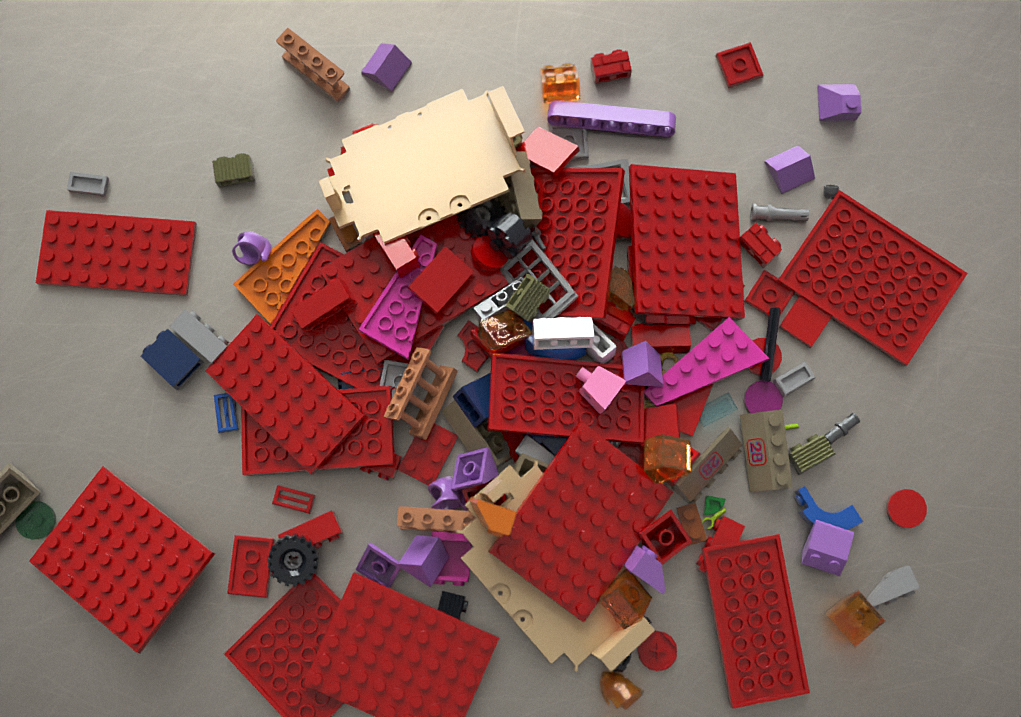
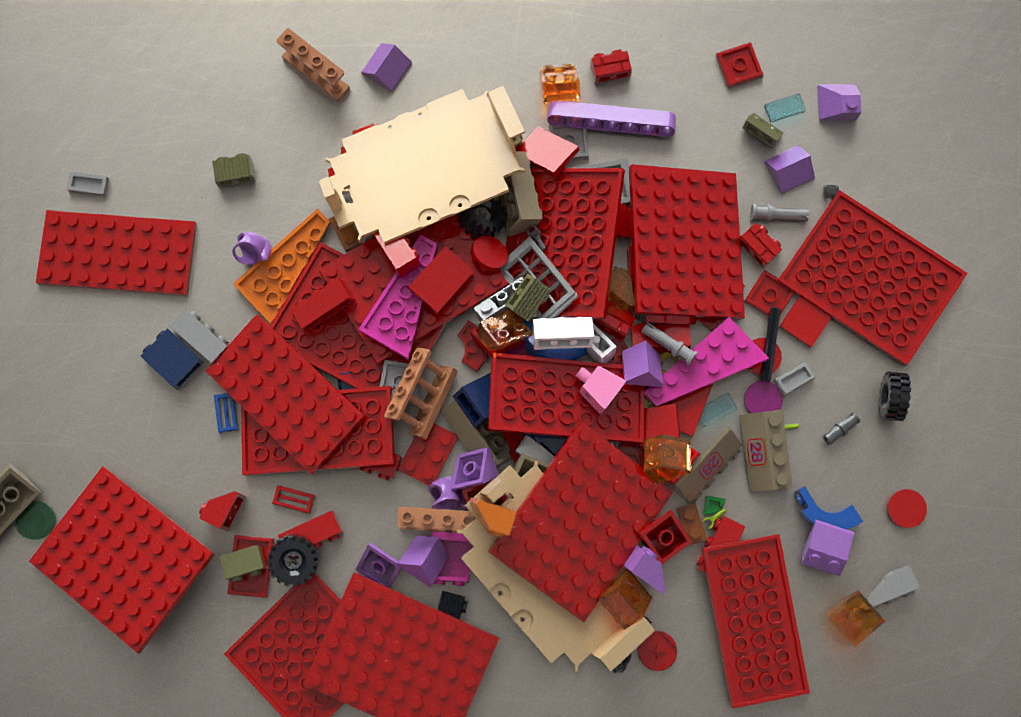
black brick [488,213,532,259] -> none
clear orange helmet [600,671,644,710] -> none
olive brick [788,434,835,475] -> none
none -> red slope [199,491,246,531]
none -> olive brick [219,545,267,582]
none -> light grey pin [642,322,698,367]
none -> olive bracket [743,113,783,148]
none -> clear light blue tile [764,93,806,123]
none -> black bush [879,371,911,422]

